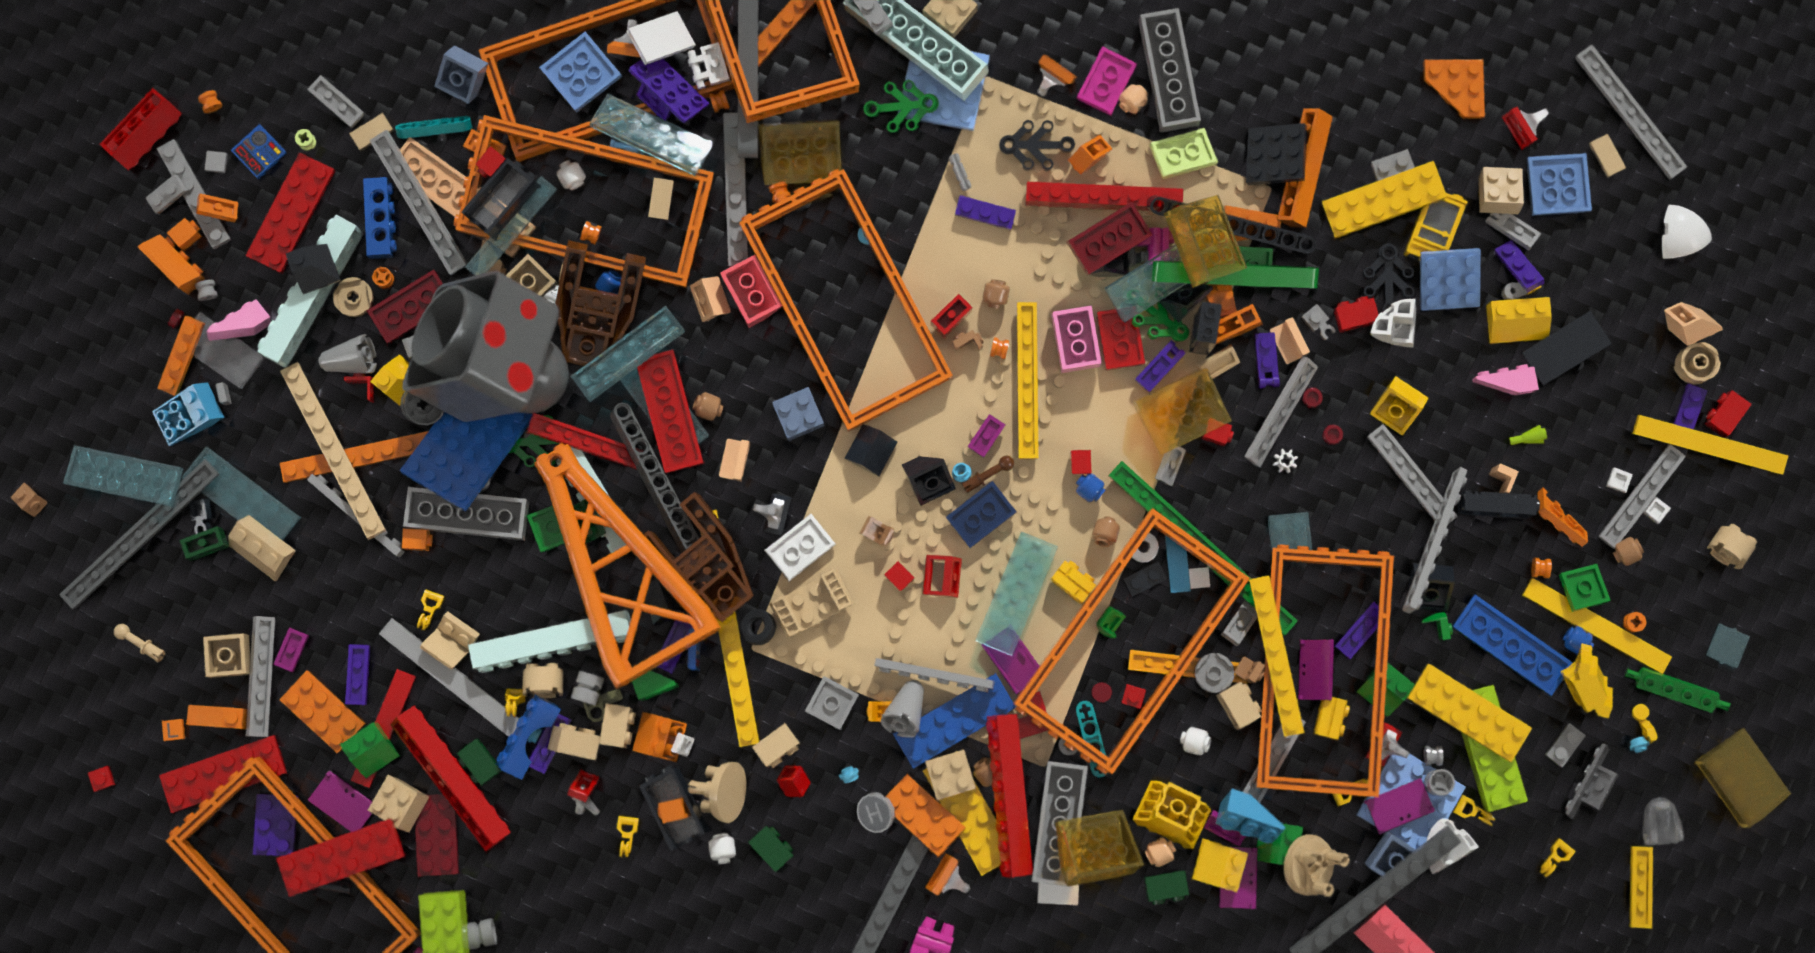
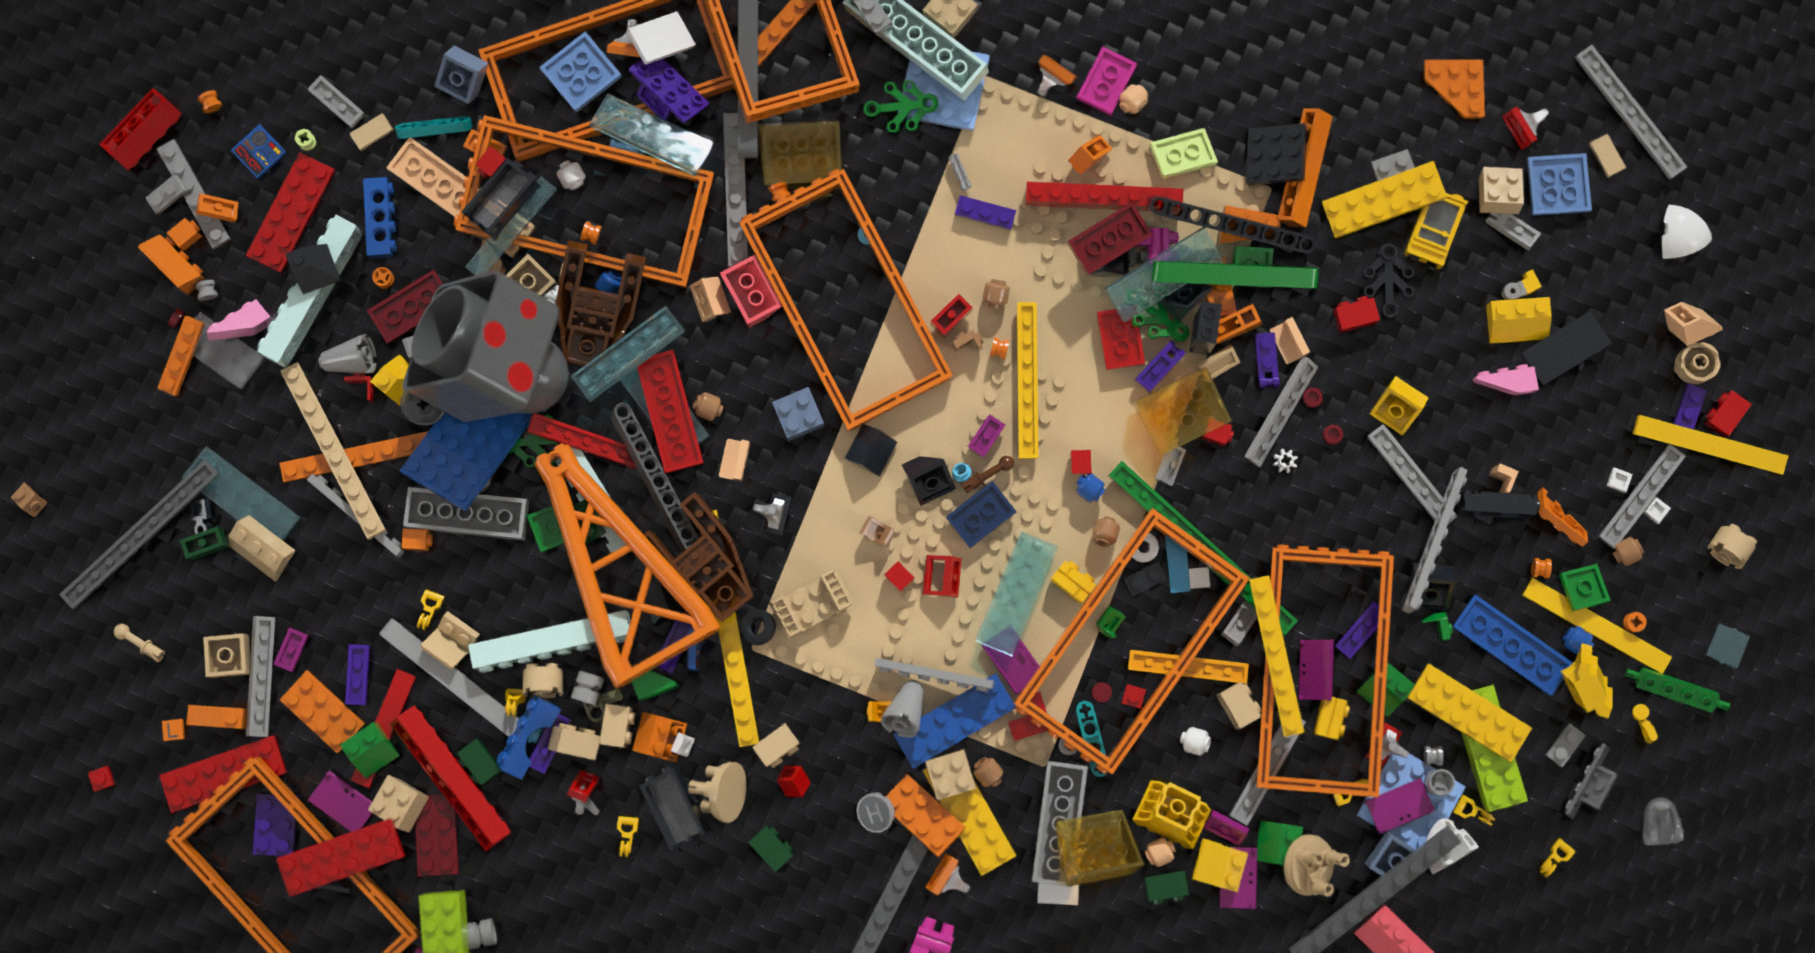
clear light blue plate [63,445,183,507] -> none
dark azure slope [152,383,224,446] -> none
light grey tile [205,151,228,173] -> none
light grey tile [216,382,232,405] -> none
tan plate [333,277,374,317] -> none
light grey plate [369,130,468,275] -> none
tan tile [648,178,674,220] -> none
orange brick [658,797,691,823] -> none
white plate [687,42,730,89] -> none
white head [708,834,736,864] -> none
orange wheel [709,90,729,113] -> none
white tile [765,514,836,582] -> none
light grey plate [805,676,859,730] -> none
medium azure plate [839,766,859,783] -> none
red brick [986,714,1033,877] -> none
black plant [999,120,1075,171] -> none
bright pink brick [1051,306,1102,373] -> none
light grey brick [1139,8,1201,133] -> none
clear yellow slope [1164,195,1247,287] -> none
light grey tile [1194,653,1234,693] -> none
dark azure slope [1216,789,1285,843] -> none
medium nougat bracket [1234,657,1265,683] -> none
clear light blue plate [1268,512,1312,552] -> none
light grey plate [1301,304,1336,340] -> none
white brick [1371,299,1416,348] -> none
medium blue plate [1420,248,1481,310] -> none
dark purple plate [1495,240,1544,293] -> none
lime cone [1509,425,1547,445] -> none
medium azure plate [1630,737,1650,753] -> none
yellow plate [1630,846,1653,928] -> none
clear yellow slope [1695,728,1791,828] -> none

